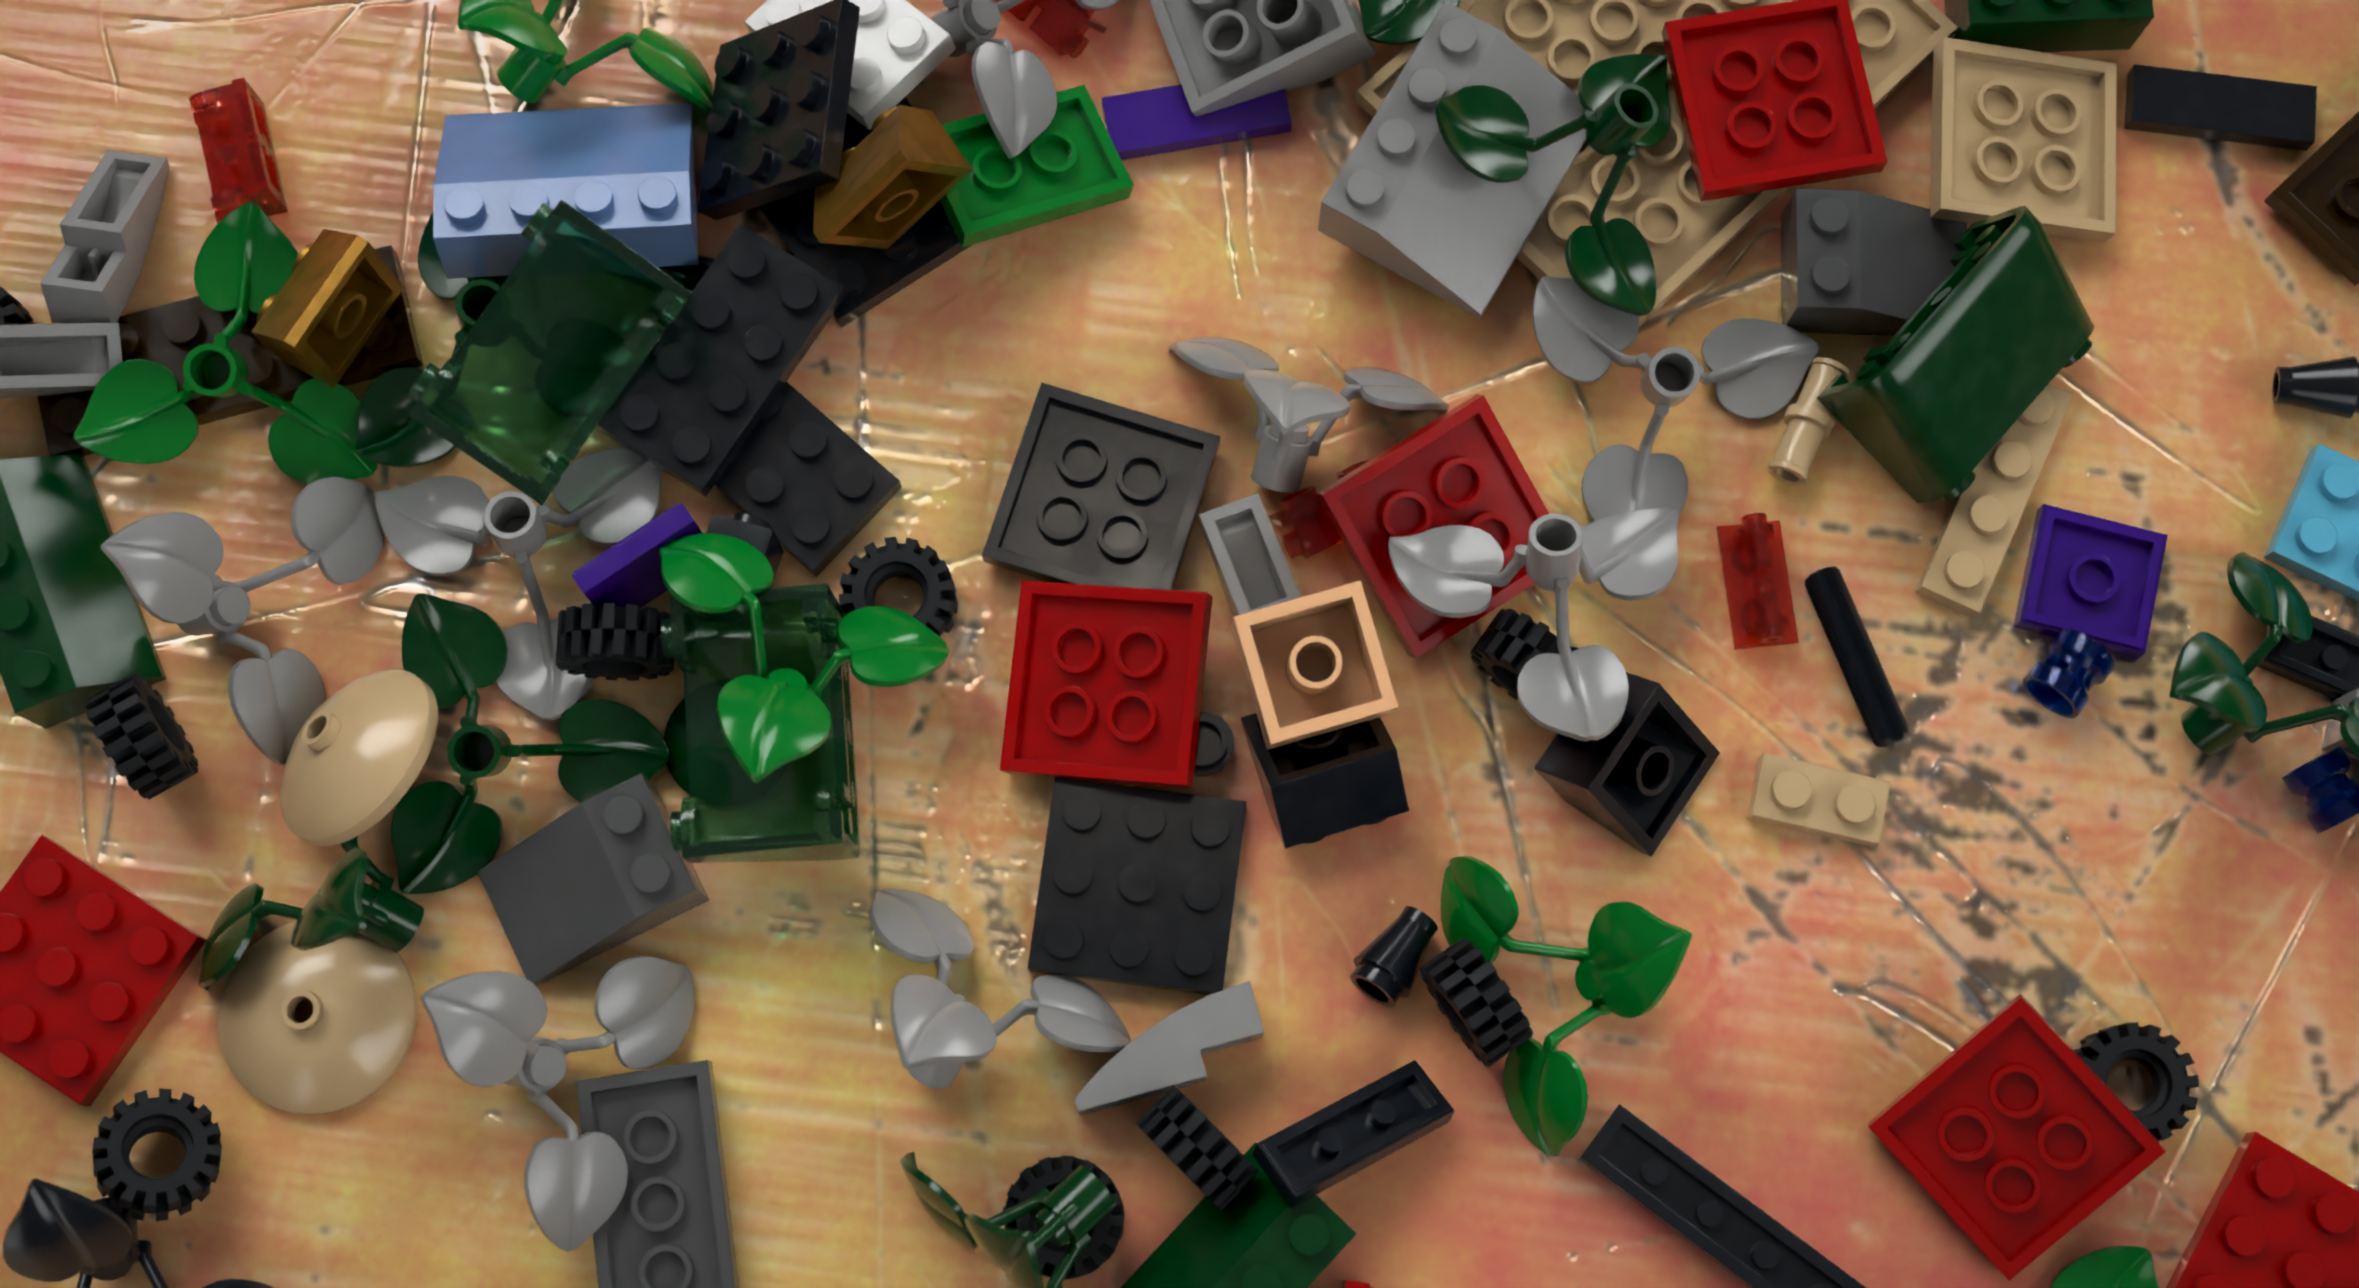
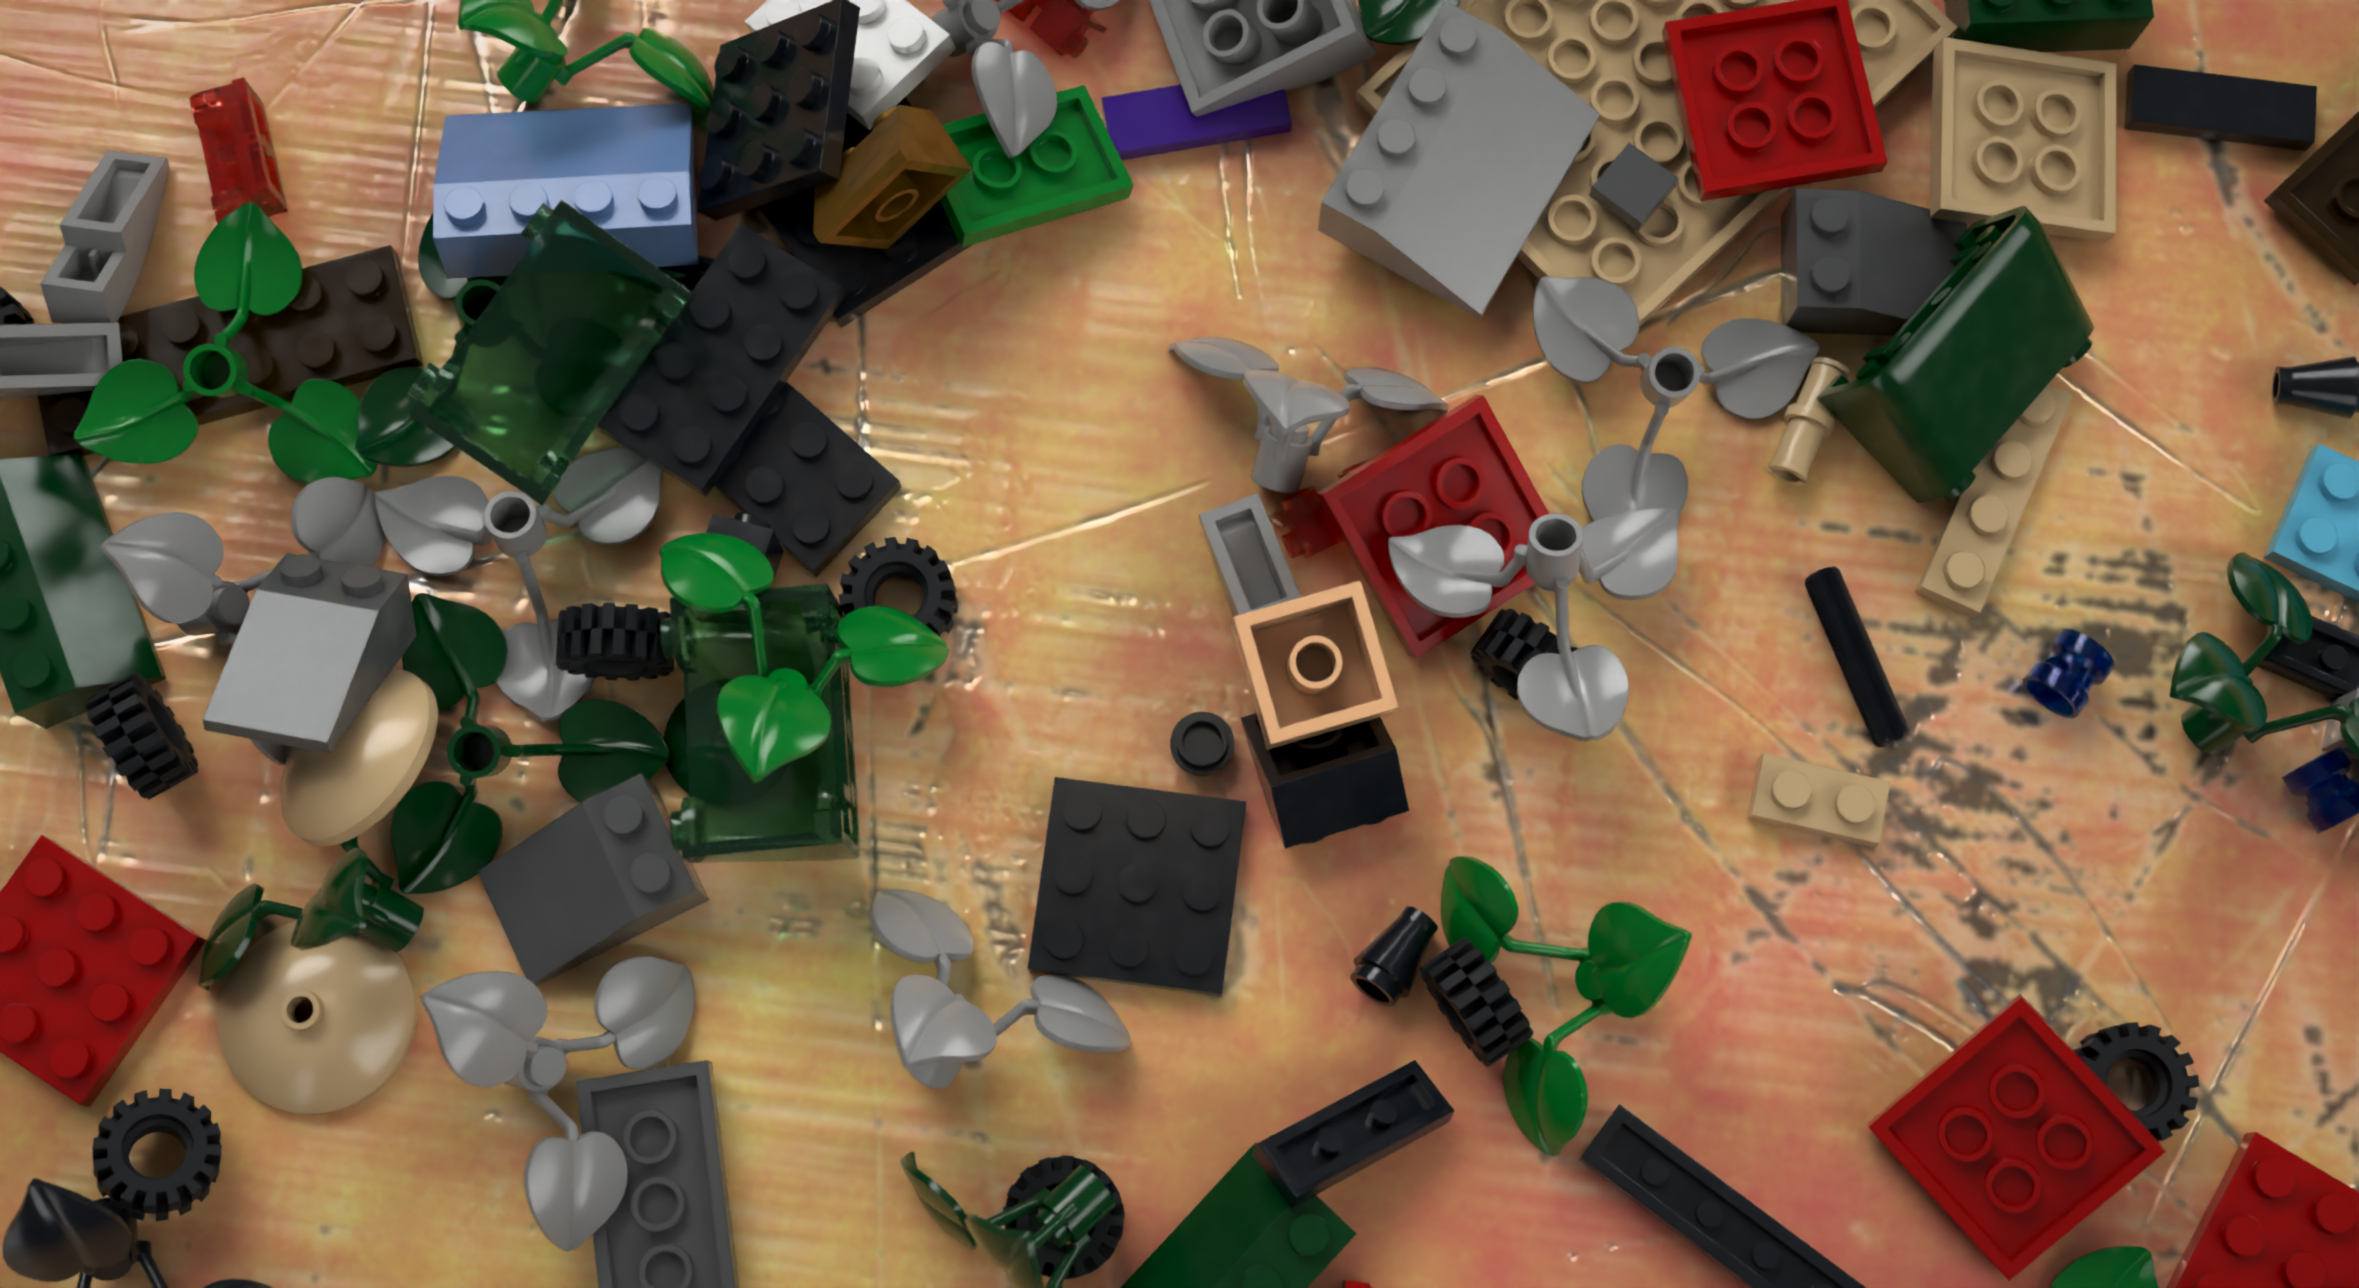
pearl gold slope [251,229,404,389] -> none
dark purple tile [571,503,702,609] -> none
black plate [982,382,1220,590] -> none
red plate [1000,580,1213,788] -> none
light grey slope [1074,981,1264,1116] -> none
black tyre [1136,1085,1259,1210] -> none
dark green plant [1435,54,1671,316] -> none
black slope [1534,672,1720,857] -> none
clear red hinge [1716,513,1799,650] -> none
dark purple tile [2013,504,2168,659] -> none
none -> slope [203,553,417,753]
none -> dark grey tile [1589,143,1679,231]

